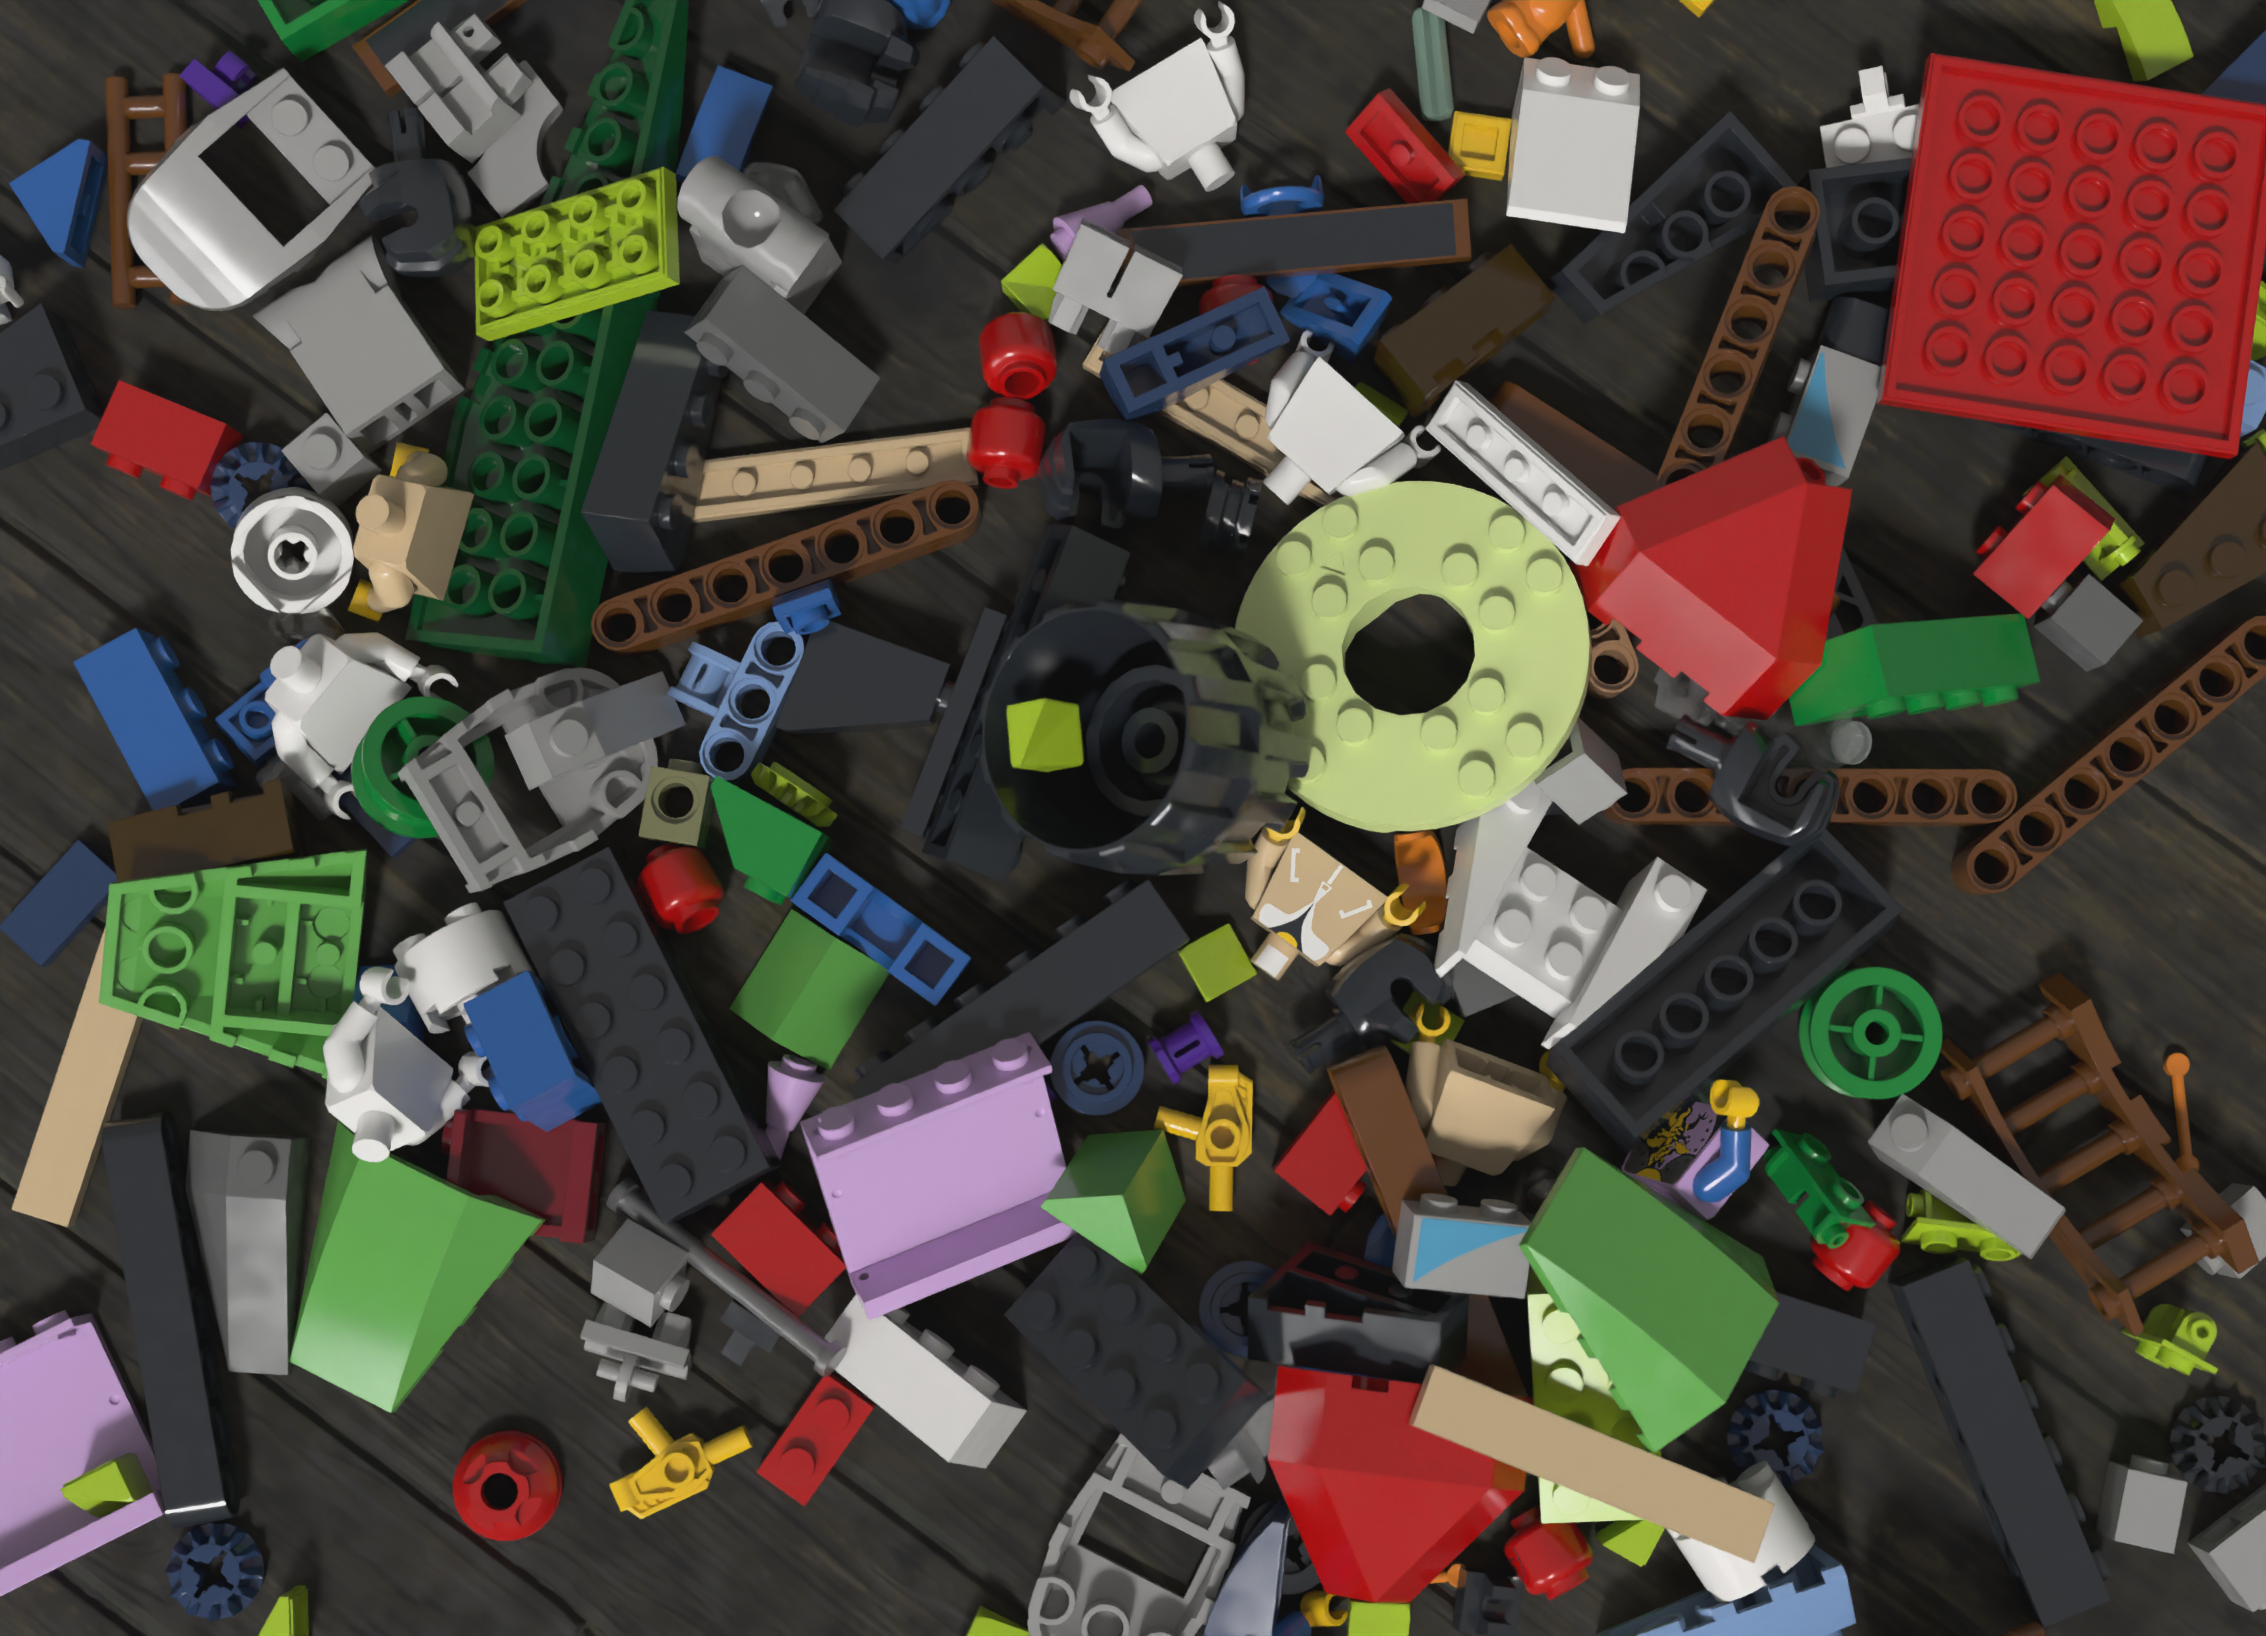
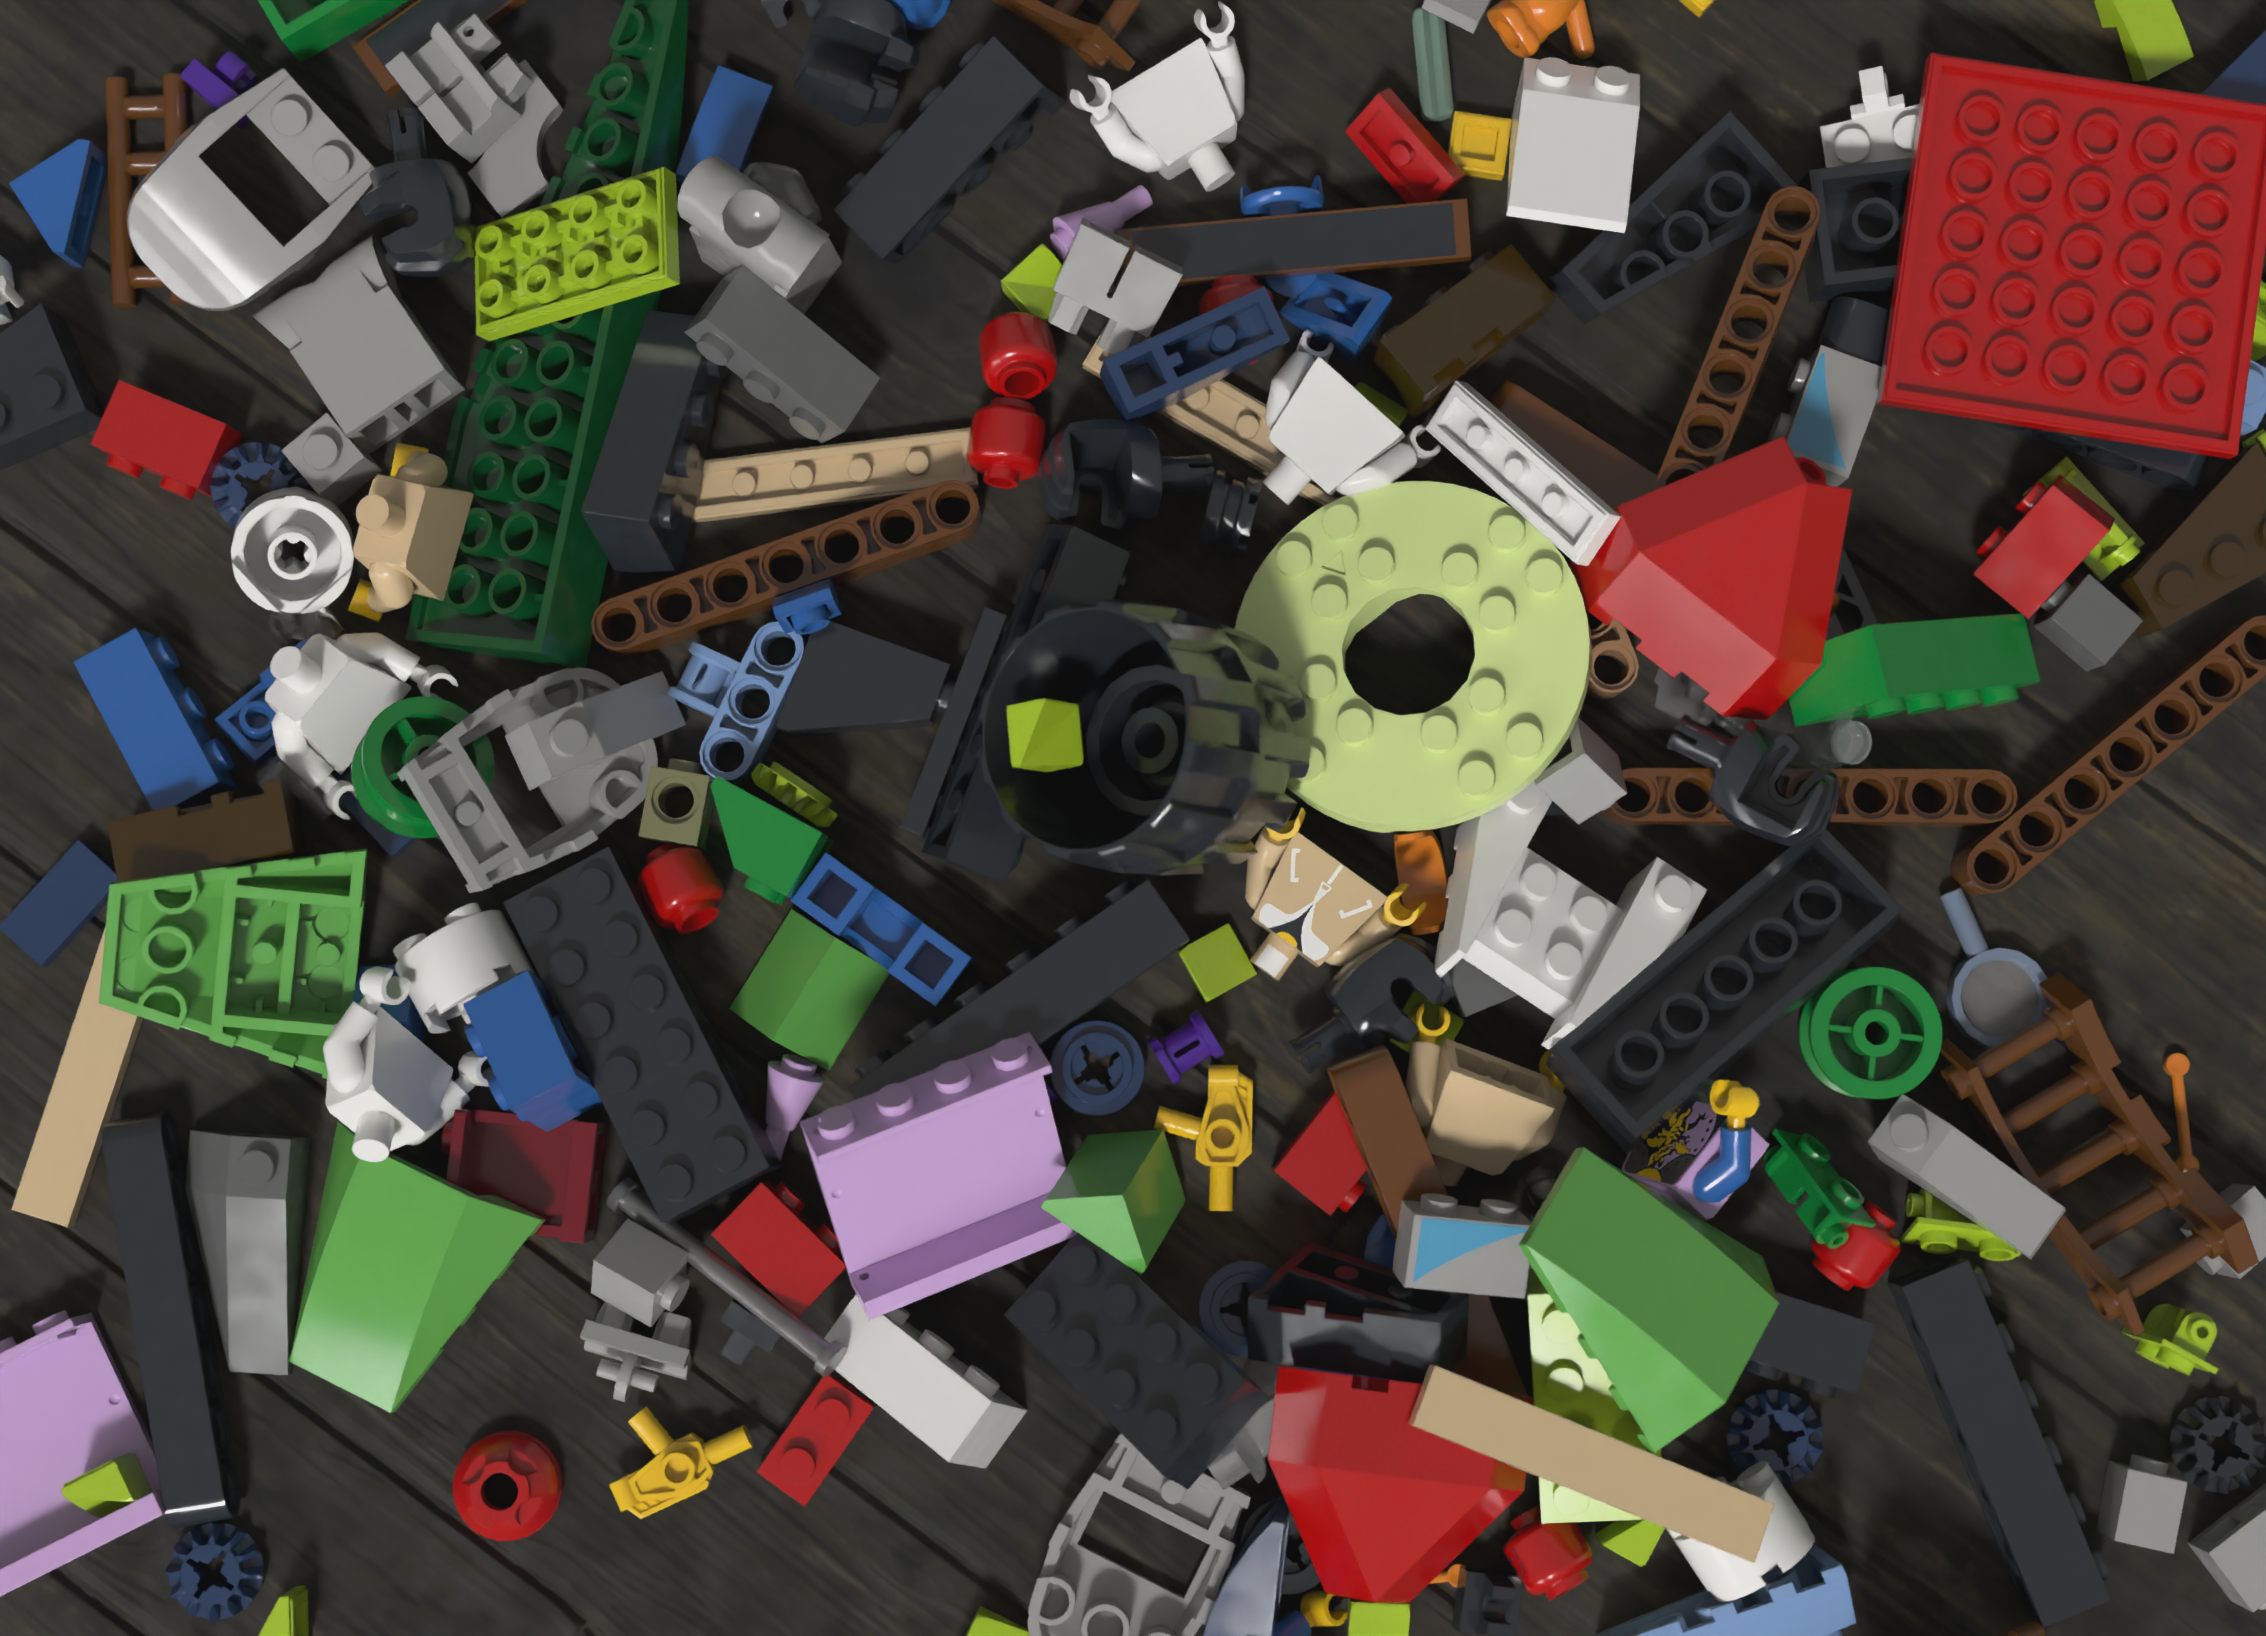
none -> piece [1939,887,2048,1047]

